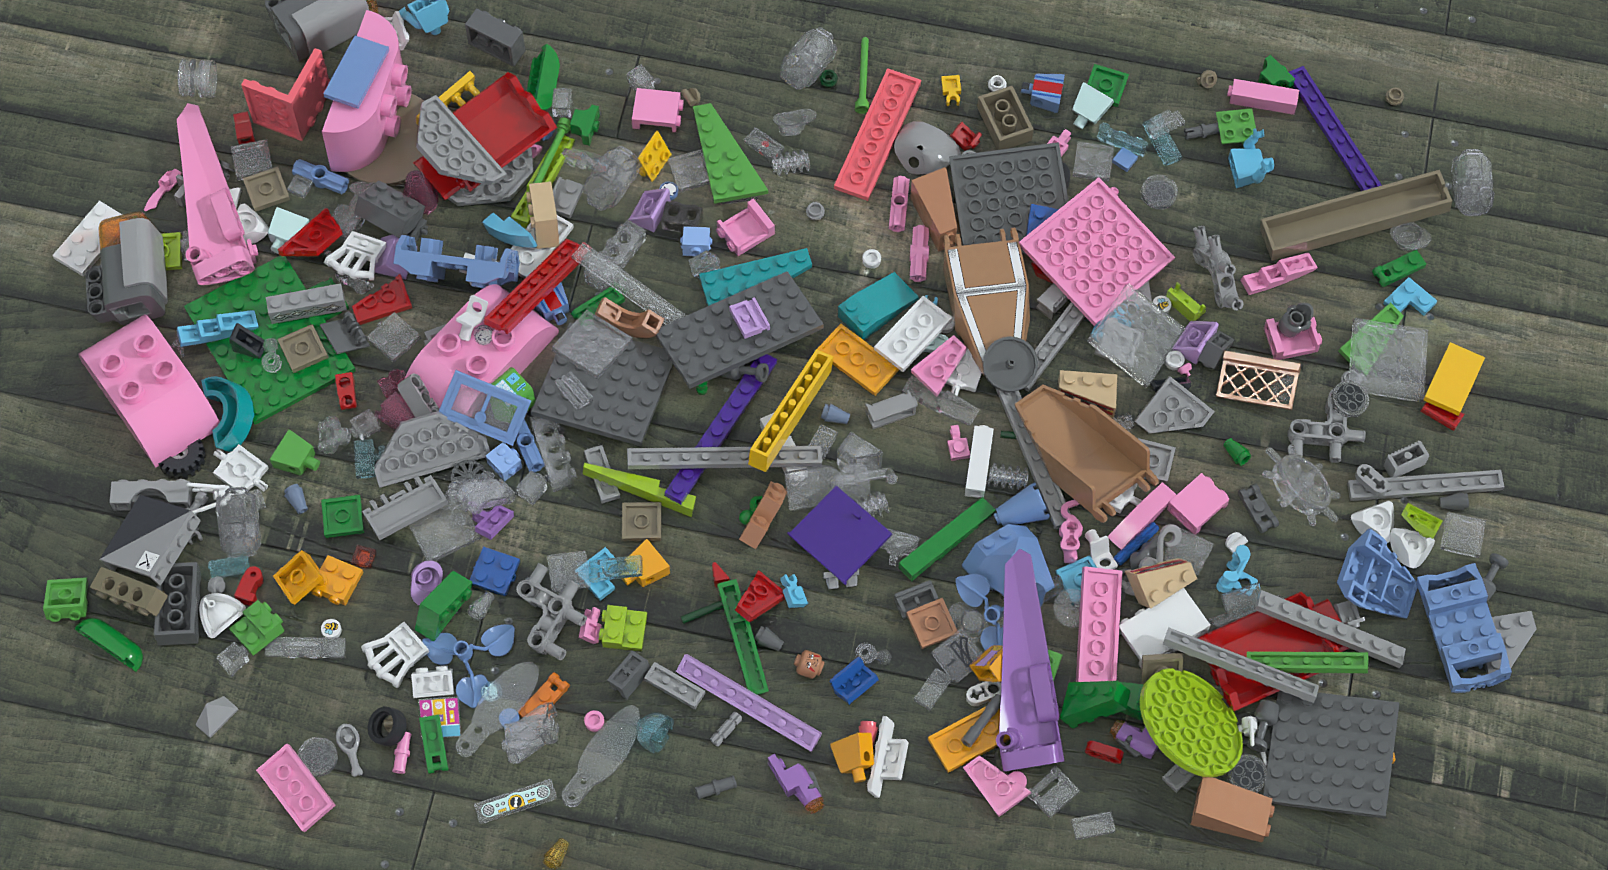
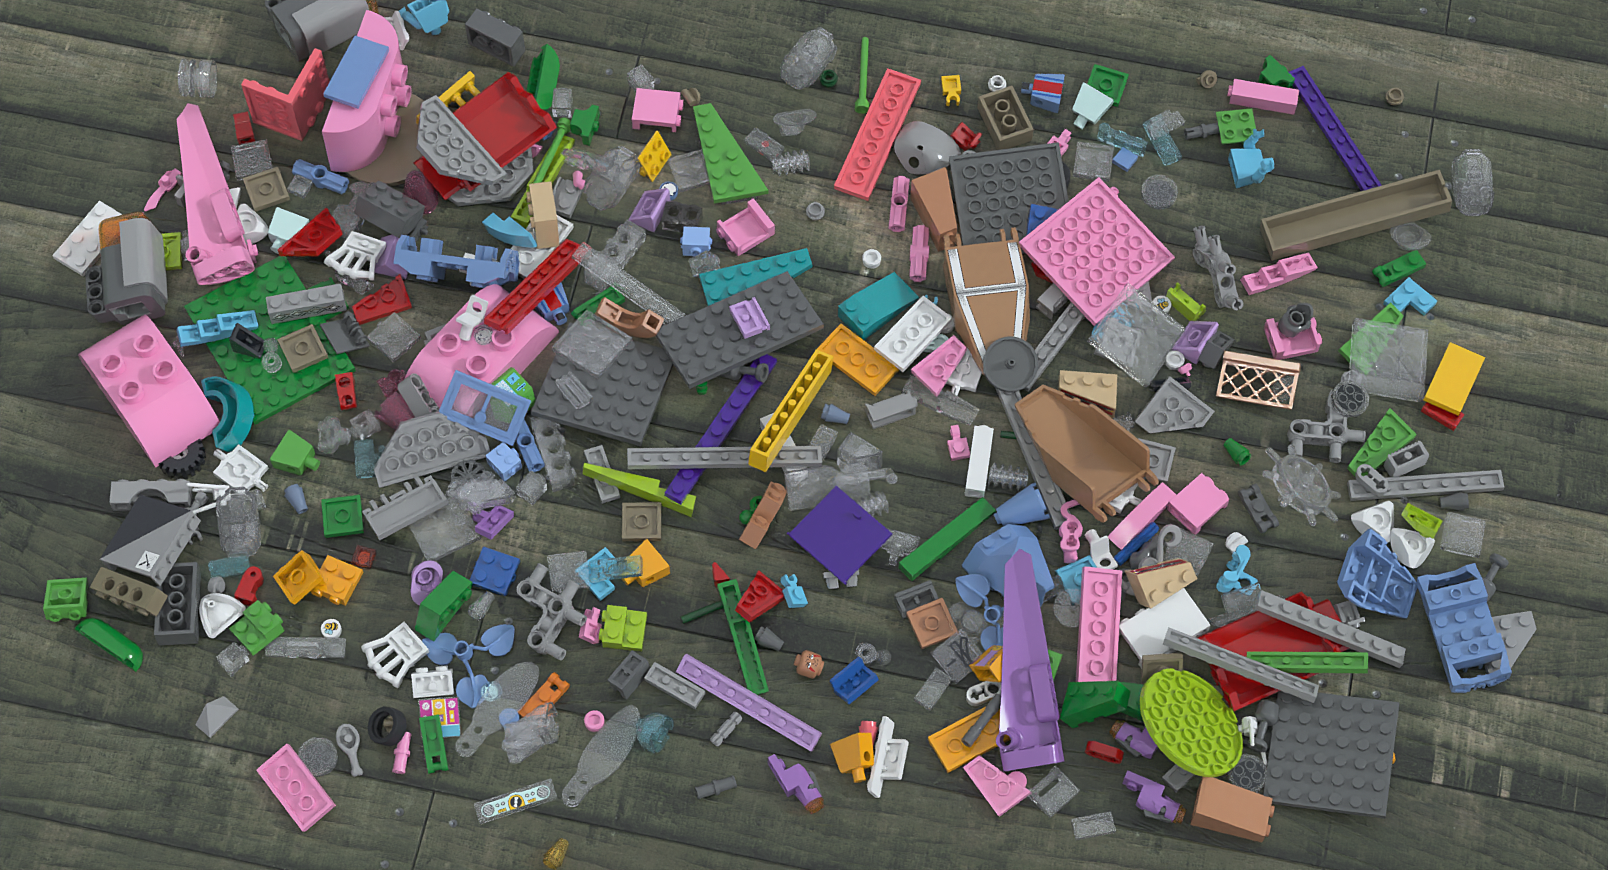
none -> bright pink arm [572,171,587,189]
none -> medium lavender plate [1122,770,1187,824]
none -> bright green wing [1347,408,1417,477]

